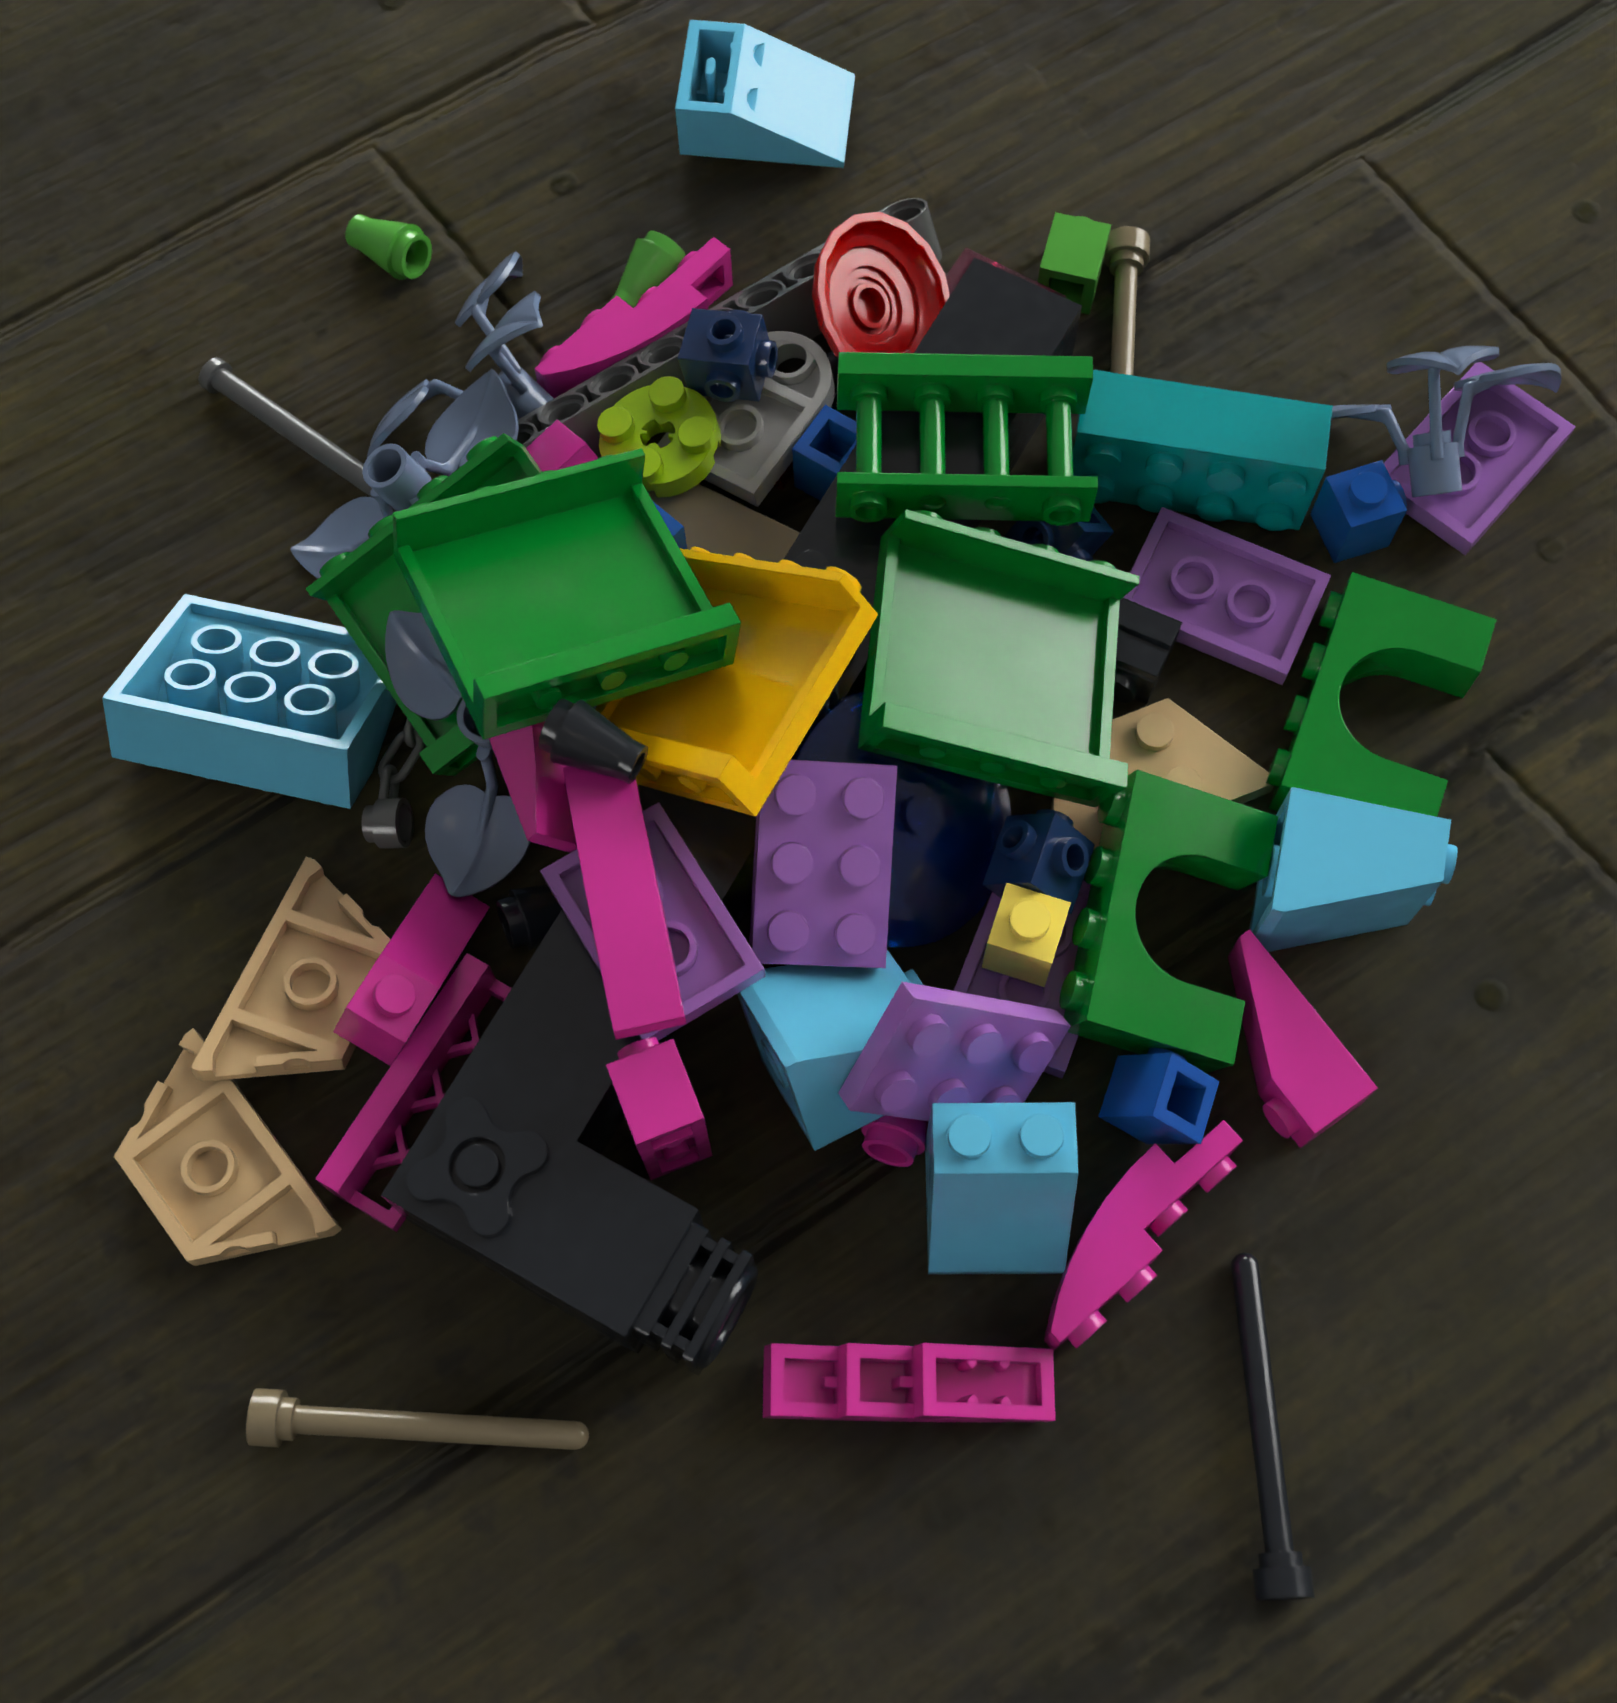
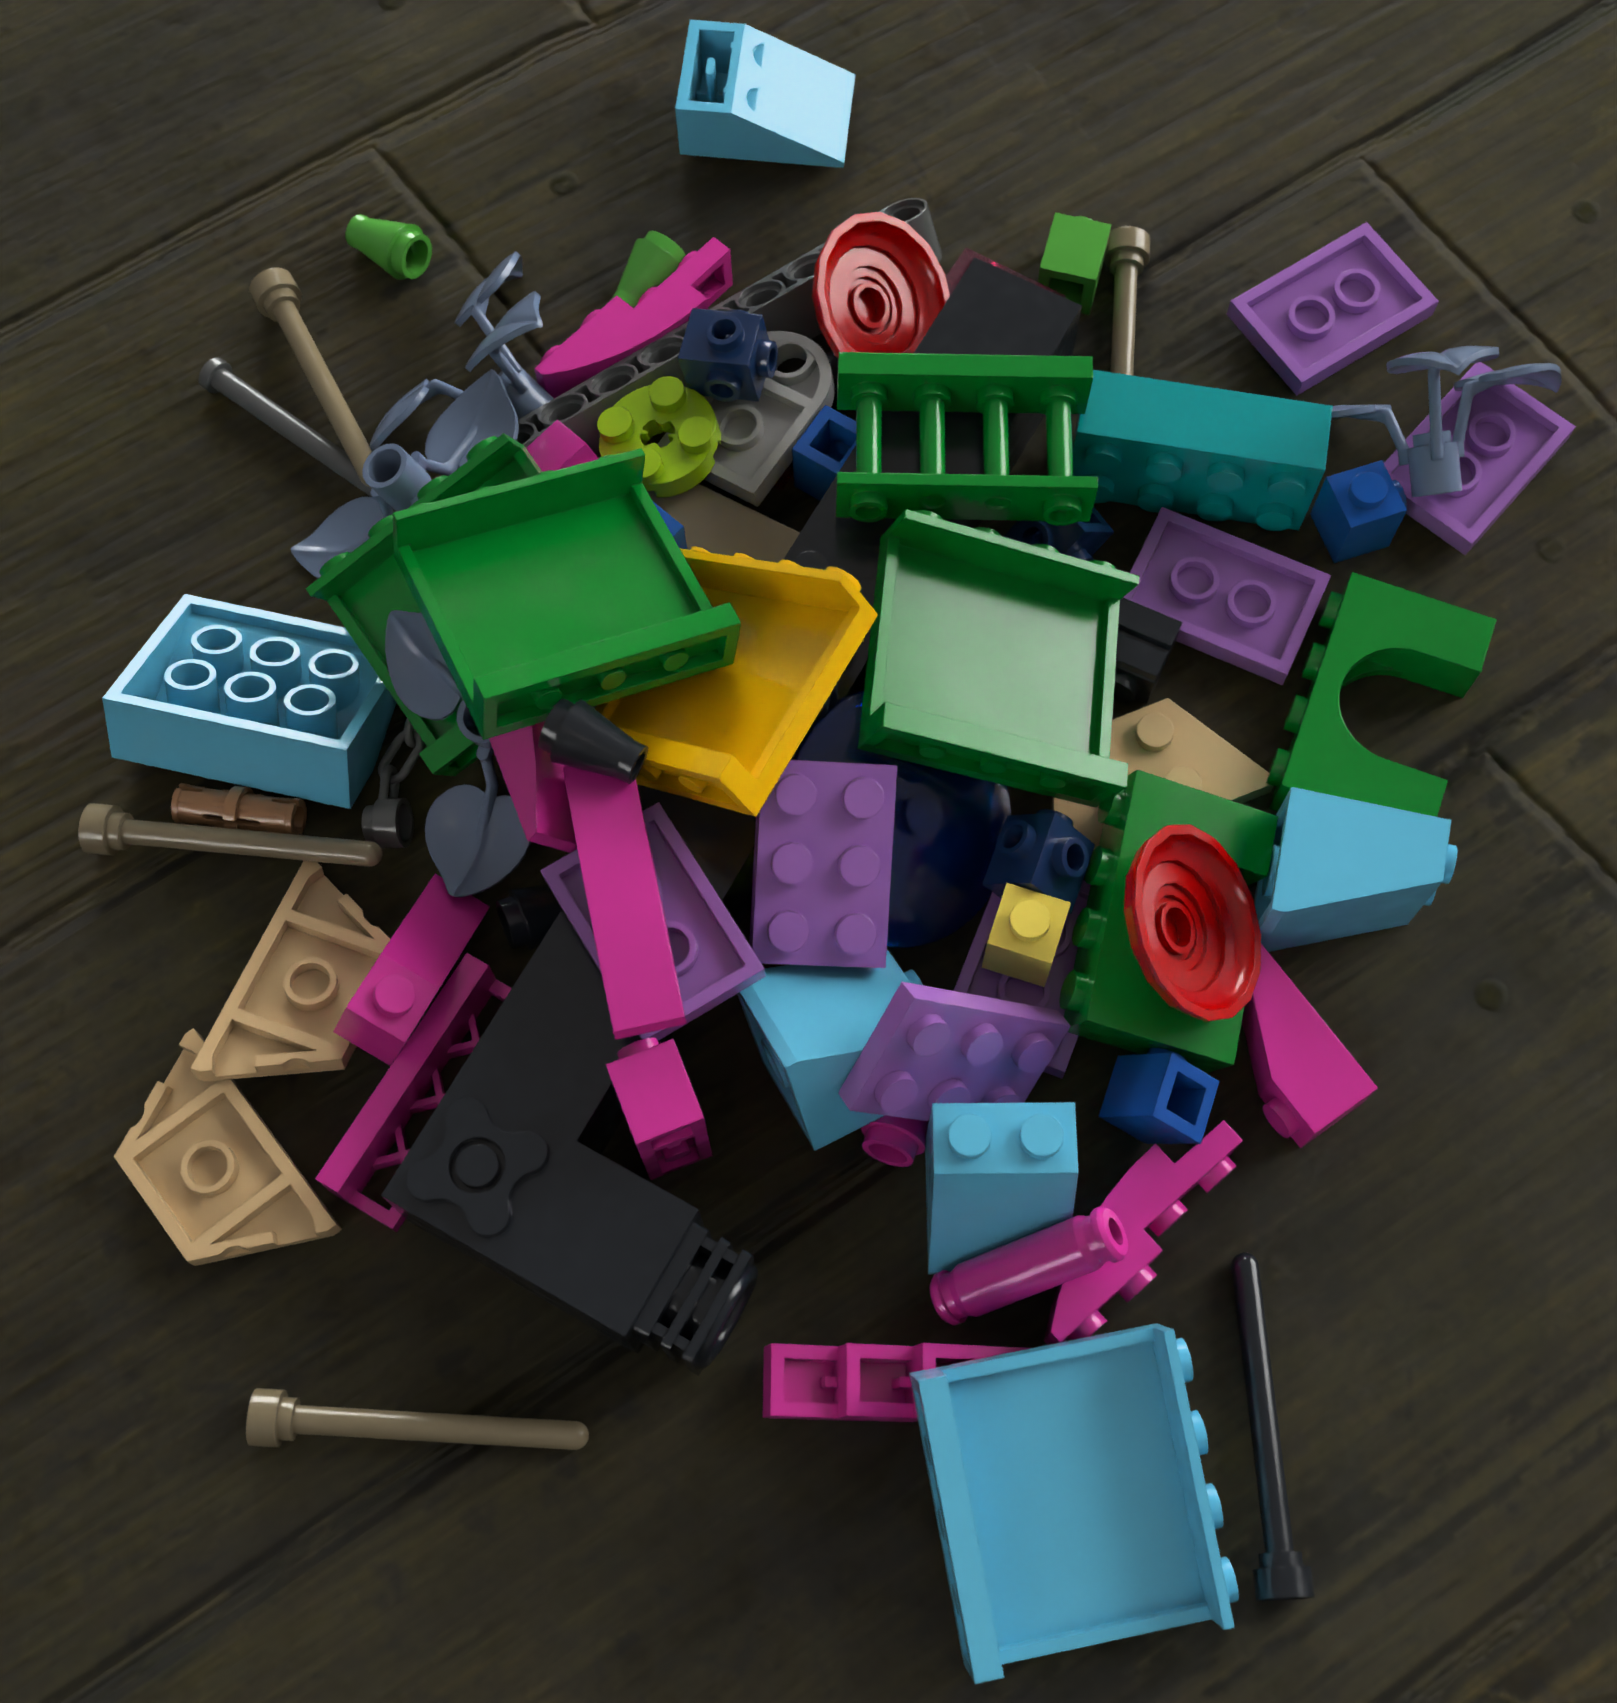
none -> dark tan piece [78,803,383,867]
none -> medium nougat pin [171,783,307,835]
none -> dark tan piece [249,268,372,487]
none -> medium azure panel [909,1323,1239,1684]
none -> dark pink axle [930,1206,1128,1325]
none -> red hat [1124,824,1261,1021]
none -> medium lavender plate [1226,222,1439,396]

